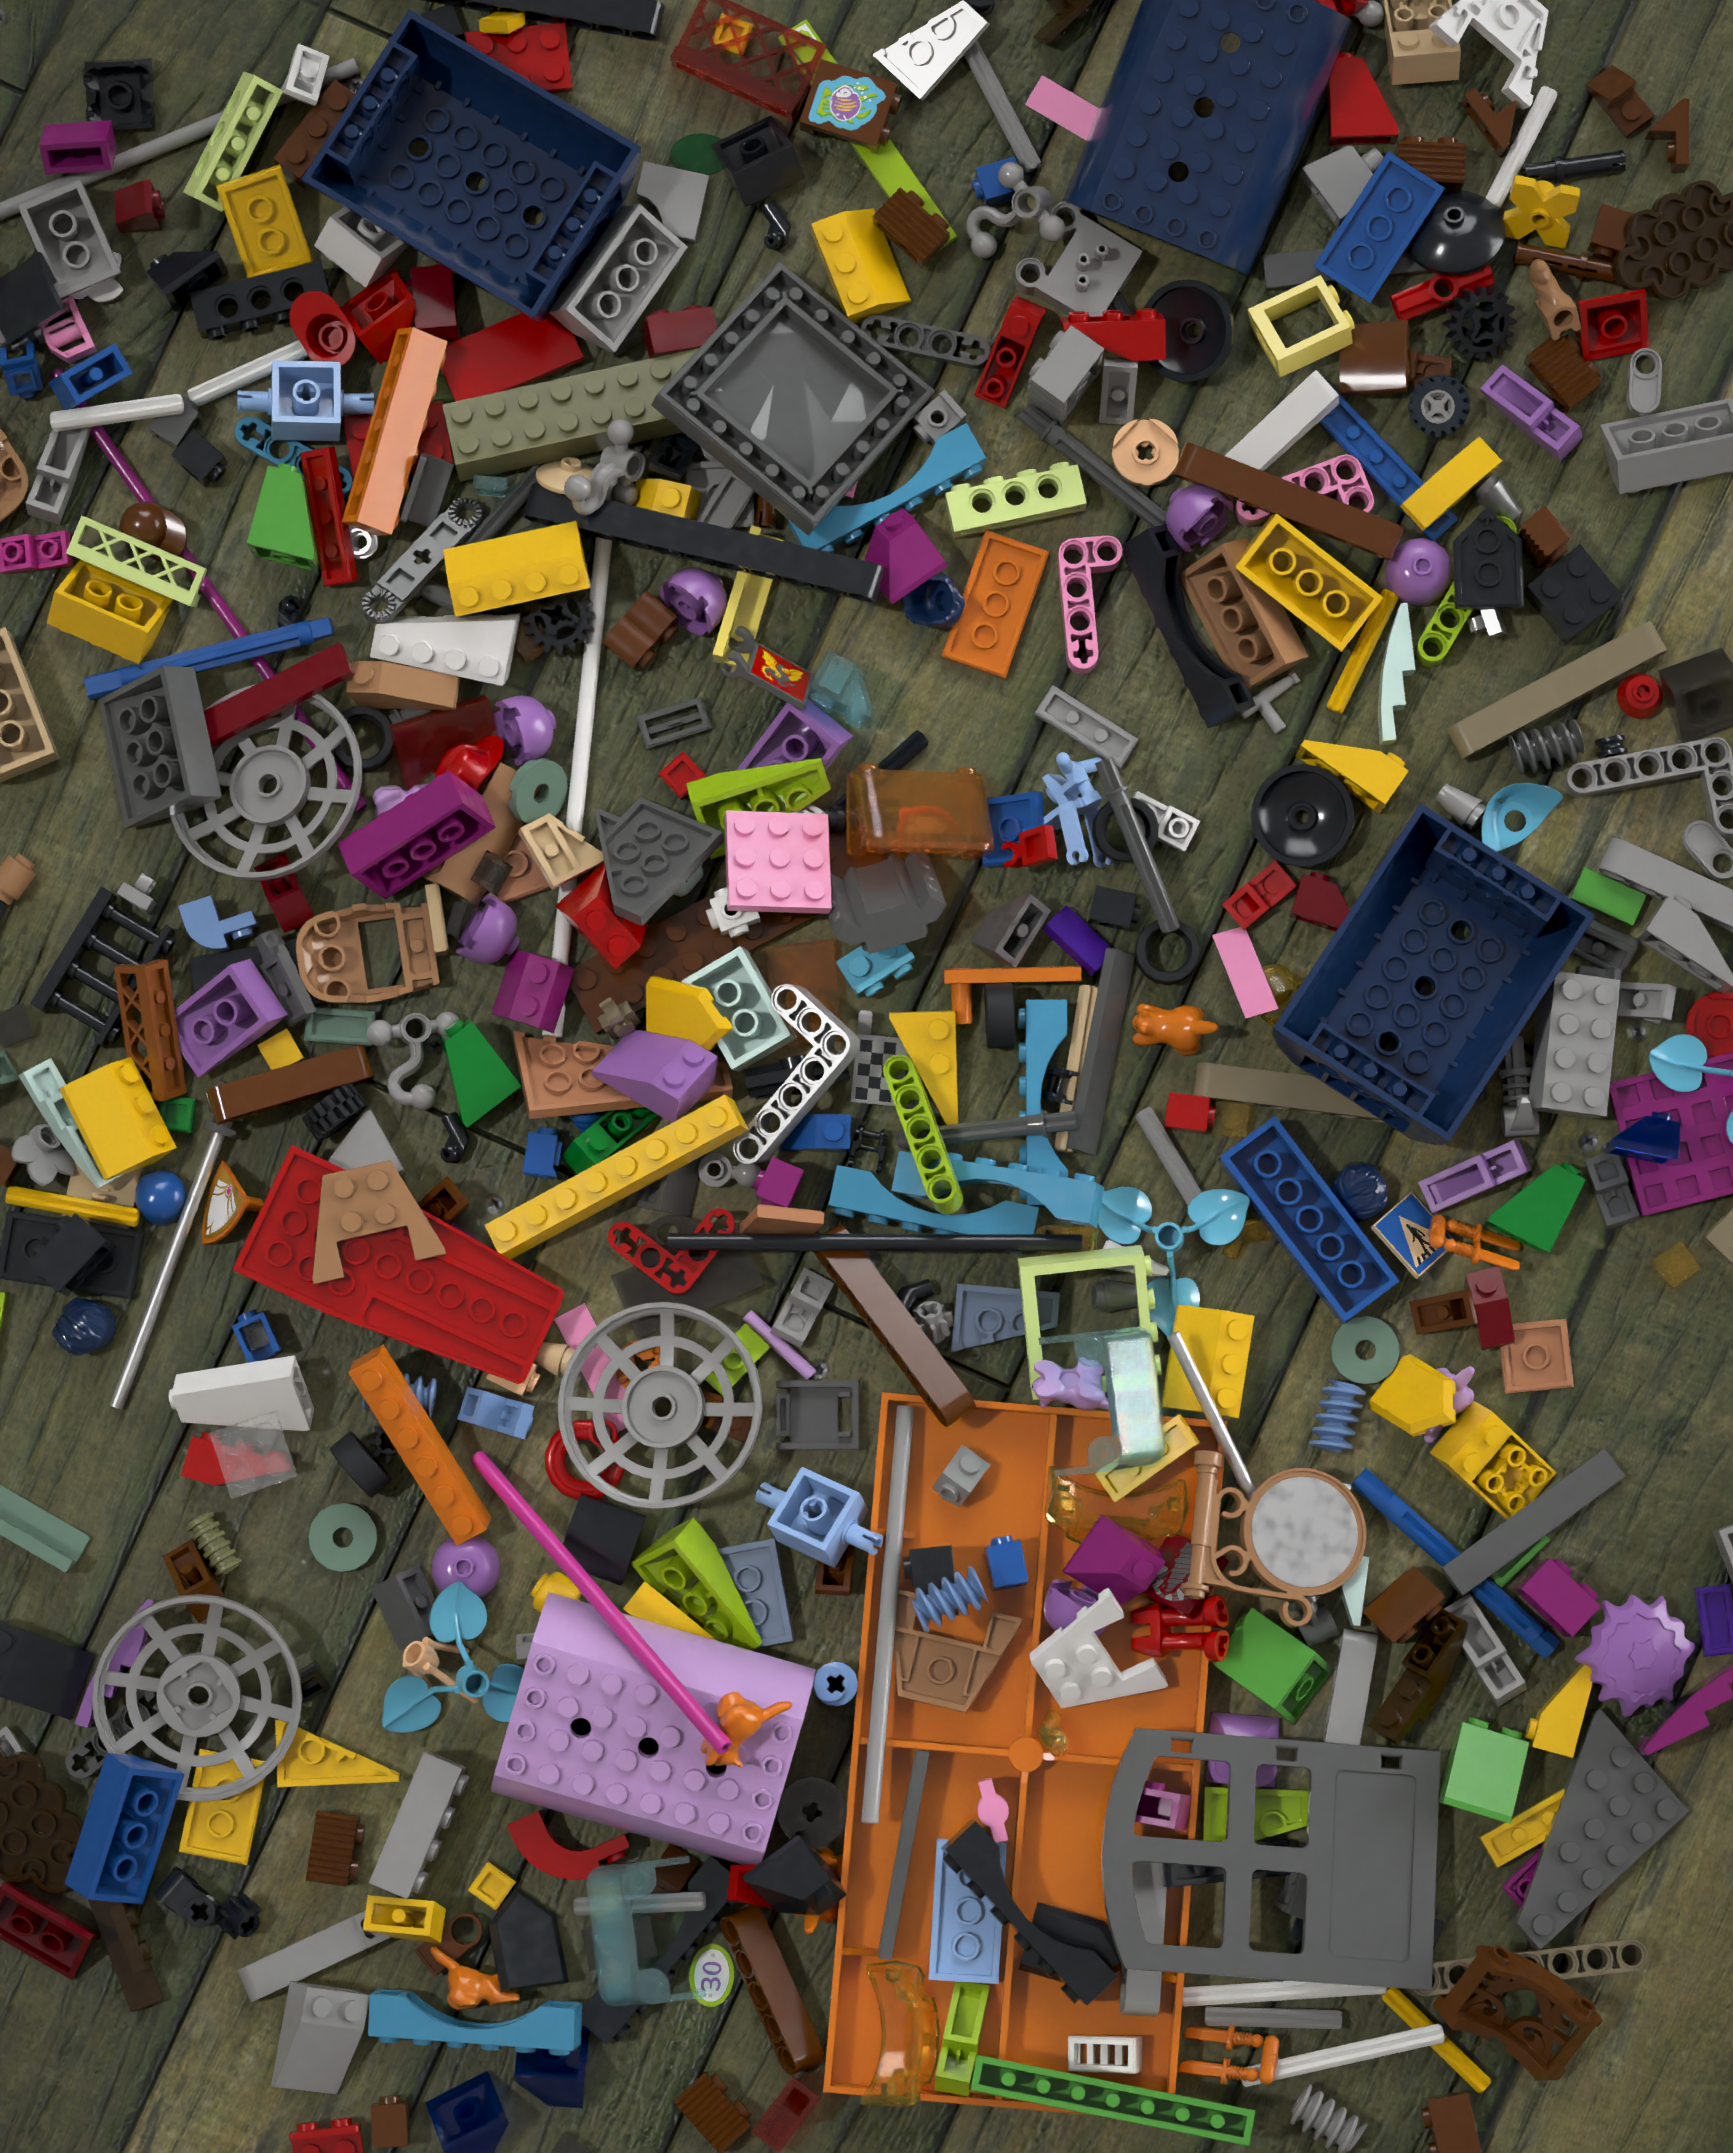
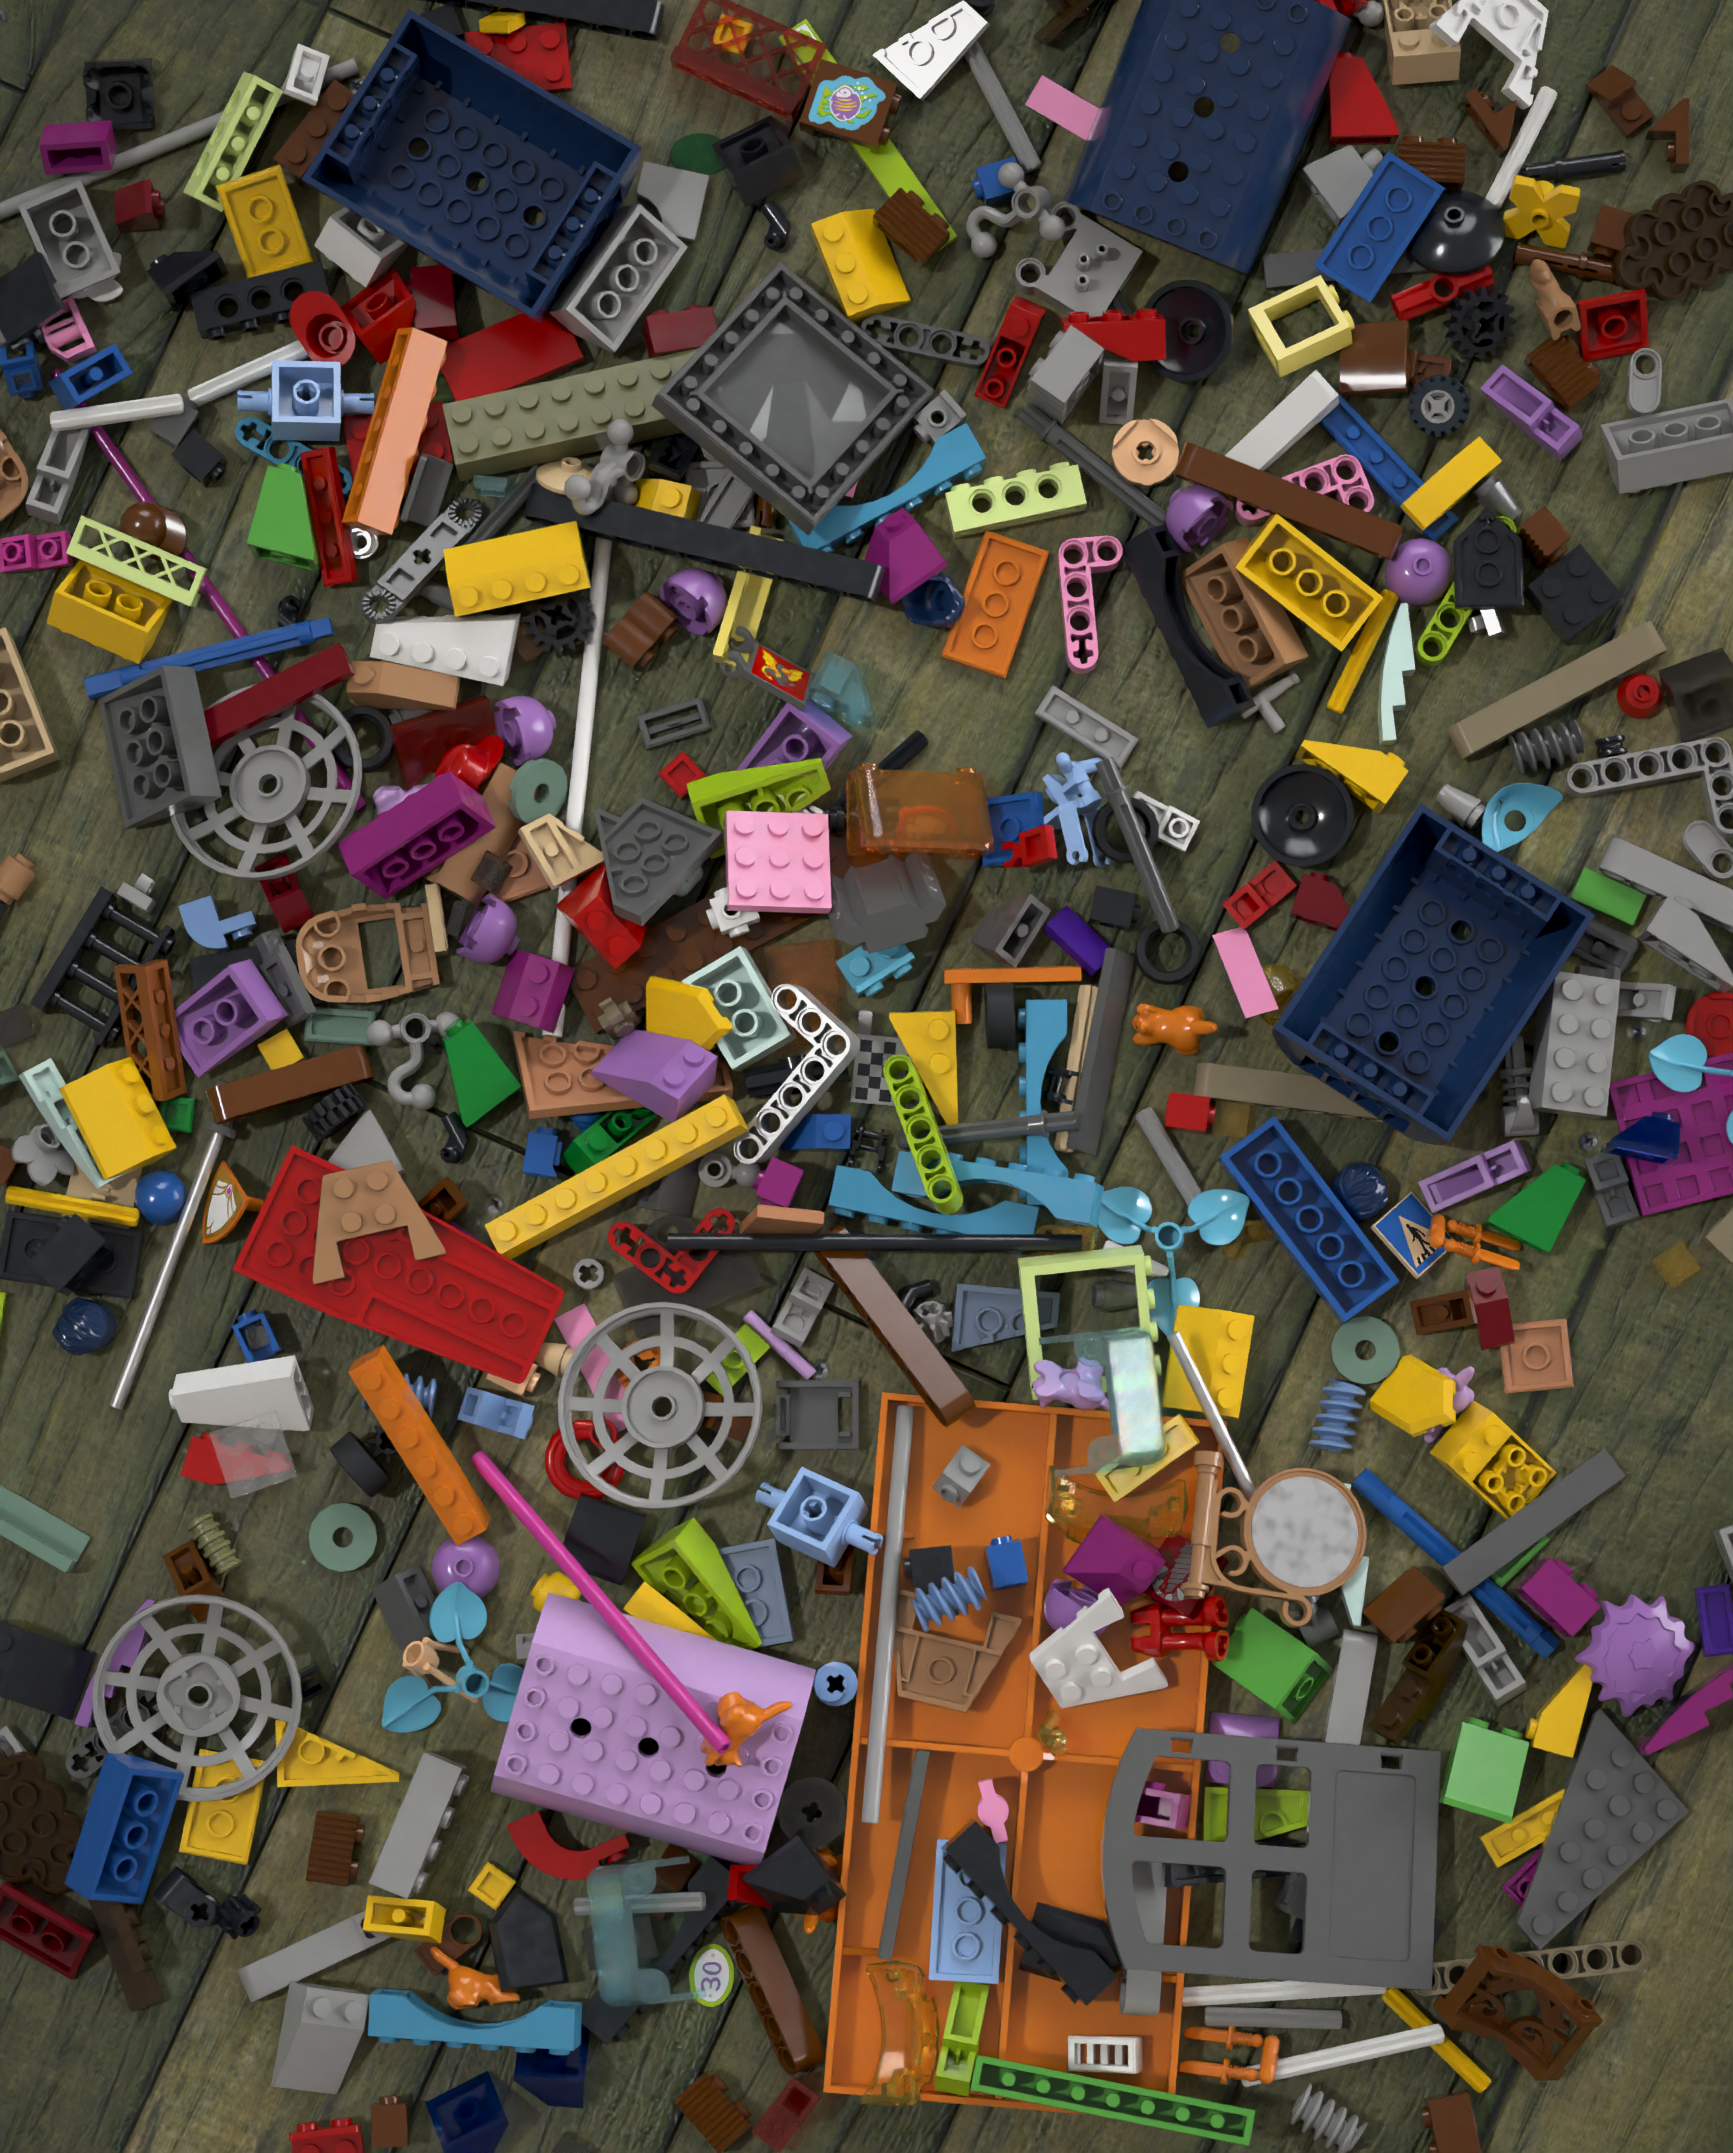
none -> light grey bush [573,1258,605,1290]

